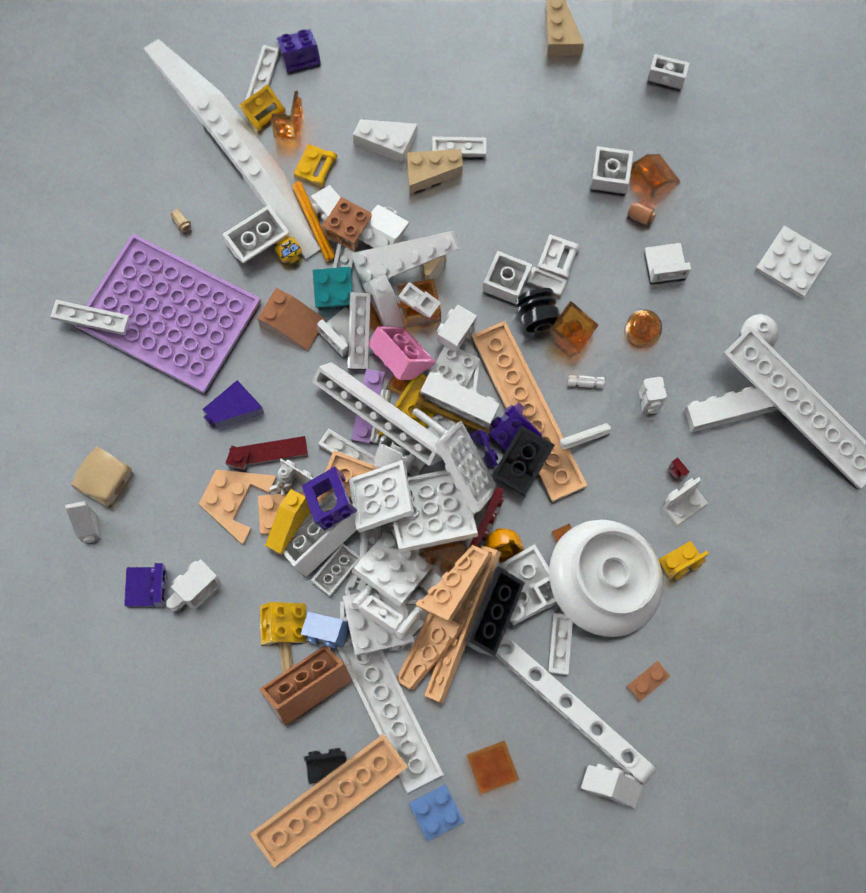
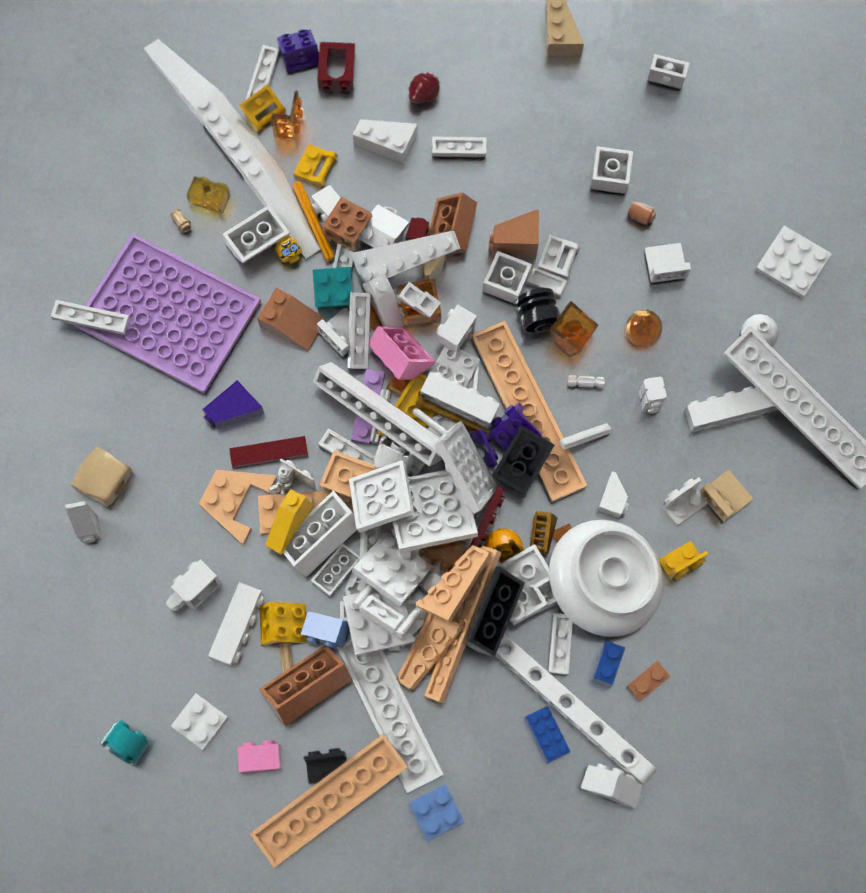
dark purple bracket [124,563,166,607] -> none
dark red plate [225,445,251,470] -> none
dark purple panel [302,467,357,530] -> none
tan wedge [407,149,463,195] -> none
clear orange brick [466,740,519,796] -> none
clear orange slope [630,154,680,200] -> none
dark red plate [669,457,690,481] -> none
none -> teal brick [100,720,149,766]
none -> white plate [171,693,228,751]
none -> clear yellow brick [186,176,231,214]
none -> white brick [208,582,264,668]
none -> bright pink brick [237,740,282,774]
none -> dark red panel [317,42,356,91]
none -> dark red brick [405,217,429,241]
none -> dark red hair [408,71,440,103]
none -> nougat slope [428,192,477,254]
none -> nougat slope [489,210,539,259]
none -> blue piece [525,706,571,764]
none -> pearl gold slope [530,511,558,554]
none -> blue brick [591,640,626,688]
none -> white slope [597,471,629,519]
none -> tan bracket [700,470,753,522]

